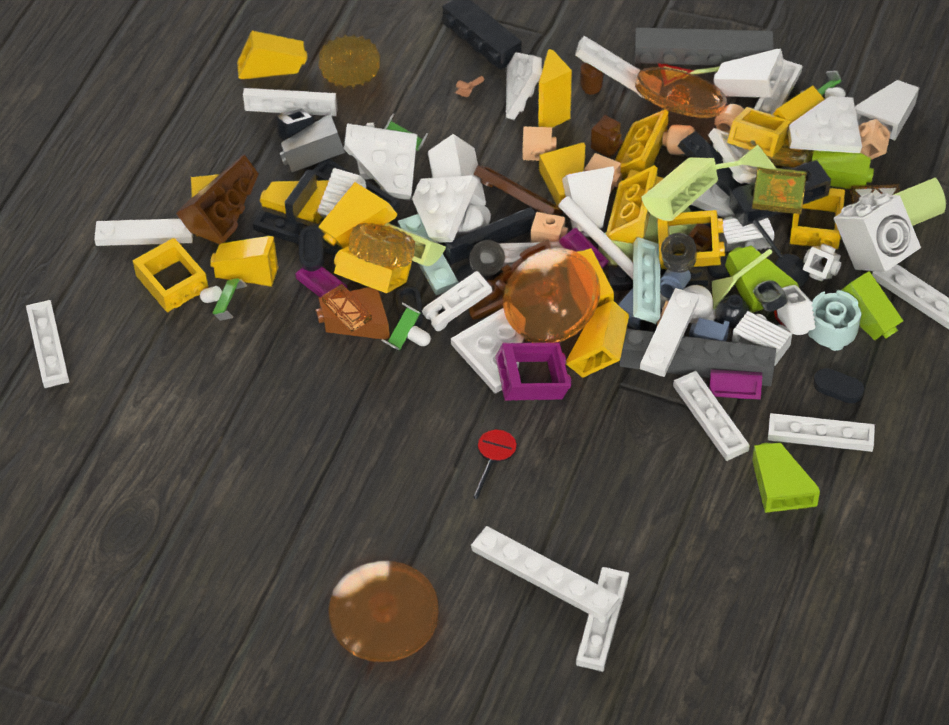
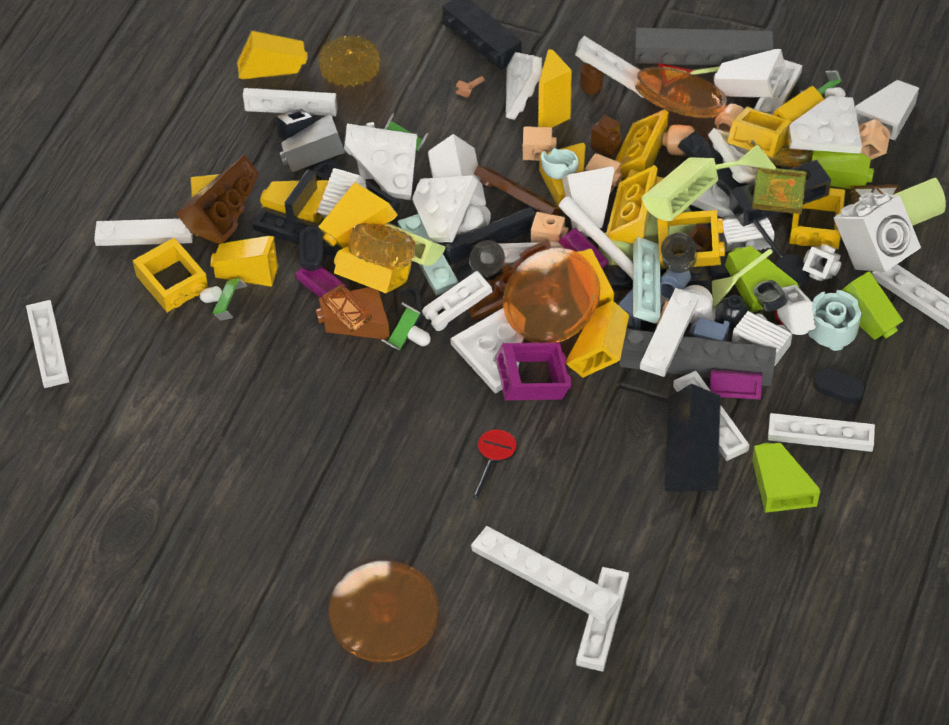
none -> light aqua hair [541,148,578,179]
none -> black slope [665,384,721,492]

